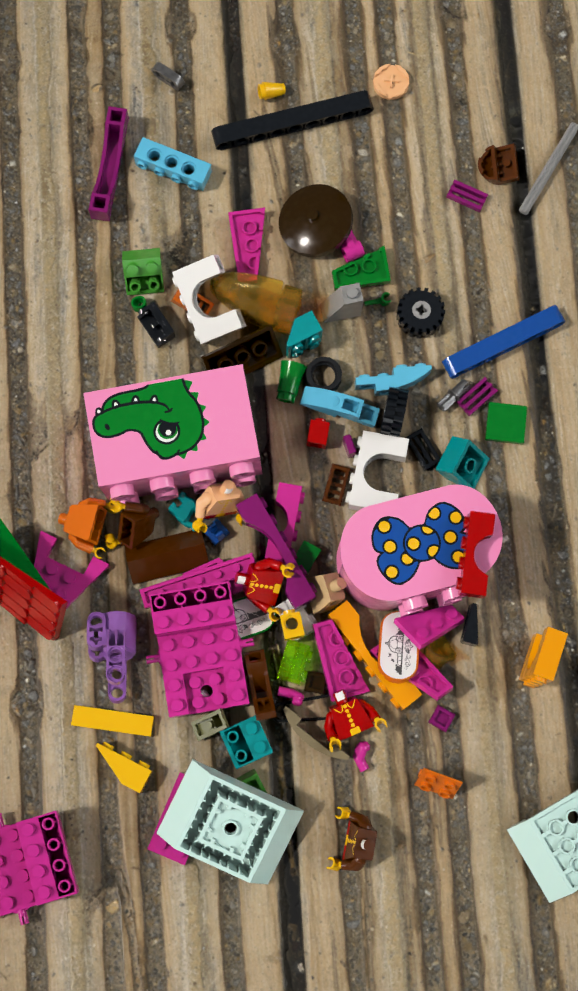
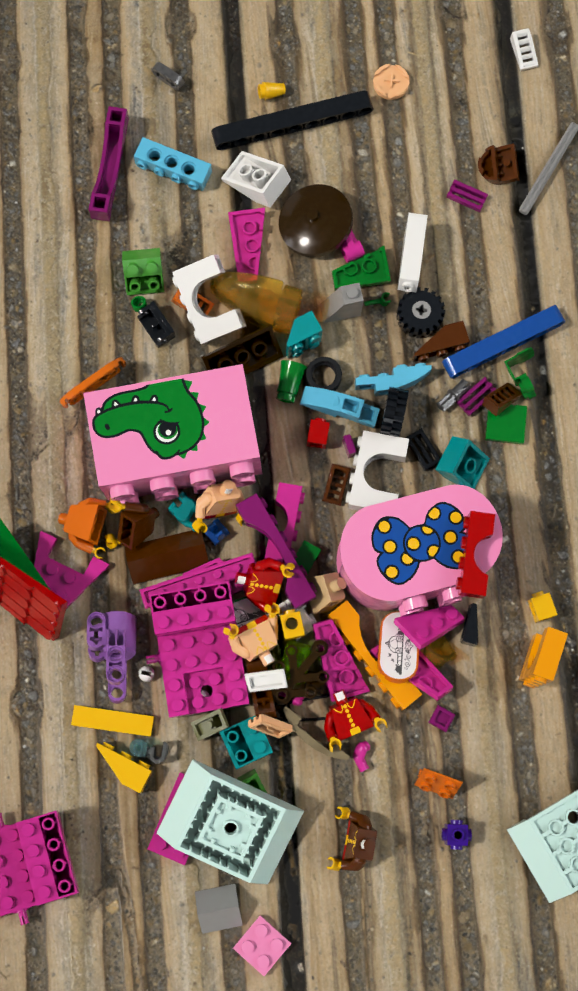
none -> orange tile [59,357,127,408]
none -> leg [129,739,169,764]
none -> white hinge [139,666,155,682]
none -> light grey slope [195,884,243,934]
none -> white slope [221,151,291,208]
none -> light nougat torso [223,602,280,667]
none -> bright pink plate [233,915,291,976]
none -> white tile [244,669,288,692]
none -> light nougat tile [248,714,293,738]
none -> dark brown plant [272,639,329,705]
none -> white slope [397,213,428,293]
none -> reddish brown slope [412,321,470,362]
none -> dark purple brick [441,820,472,850]
none -> reddish brown slope [482,383,522,416]
none -> green piece [504,347,536,400]
none -> white slope [510,28,538,71]
none -> yellow brick [528,591,558,623]

